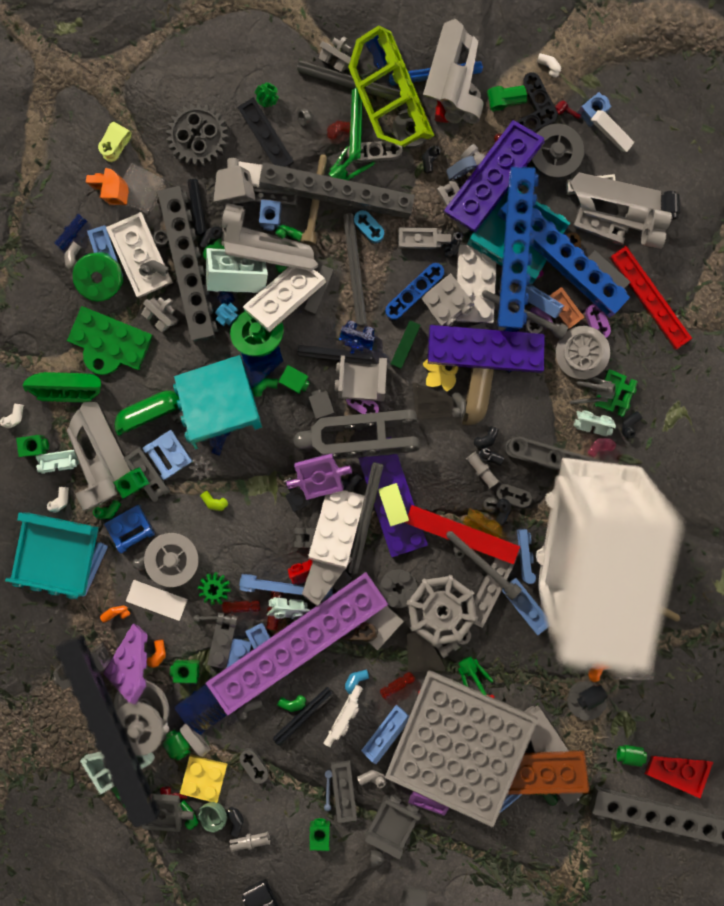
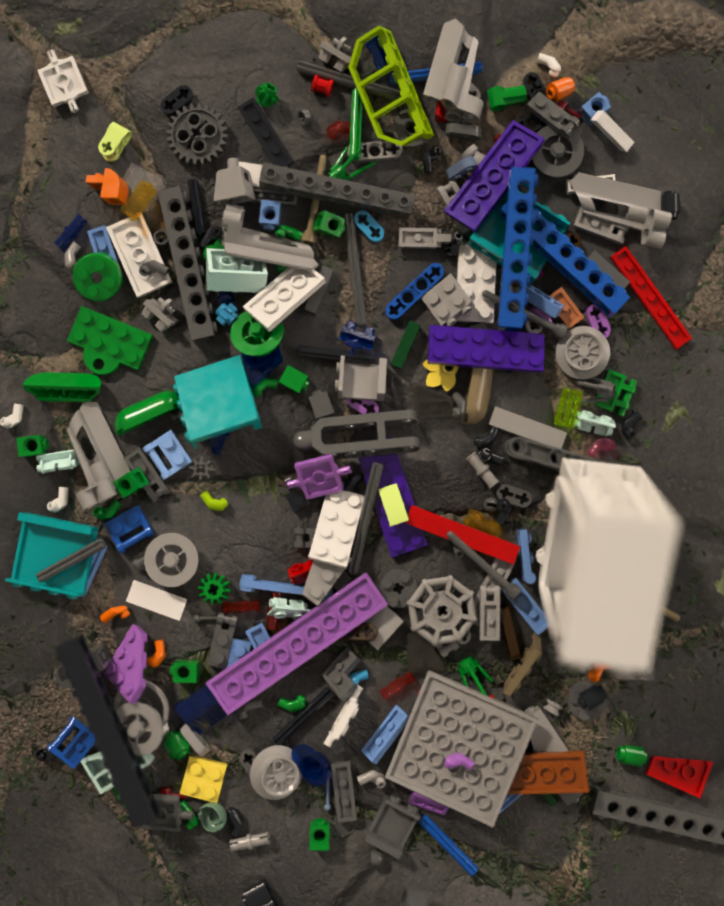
none -> black arm [35,743,65,762]
none -> dark grey axle [36,539,106,583]
none -> white plate [37,50,89,113]
none -> blue plate [46,716,95,769]
none -> clear yellow hinge [120,179,158,222]
none -> black beam [161,85,194,117]
none -> light grey wheel [250,745,303,800]
none -> clear blue piece [291,744,329,786]
none -> red bush [311,75,334,97]
none -> green brick [313,211,345,239]
none -> dark grey plate [321,647,361,701]
none -> blue axle [419,814,478,876]
none -> medium lavender arm [444,753,475,771]
none -> dark grey beam [445,123,482,141]
none -> light grey plate [479,585,500,641]
none -> light grey tile [488,406,567,449]
none -> dark brown beam [500,604,521,661]
none -> dark tan wing [503,632,542,696]
none -> dark grey plate [526,92,580,138]
none -> light grey bush [543,699,563,716]
none -> orange brick [546,77,575,102]
none -> clear neon green tile [553,387,583,429]

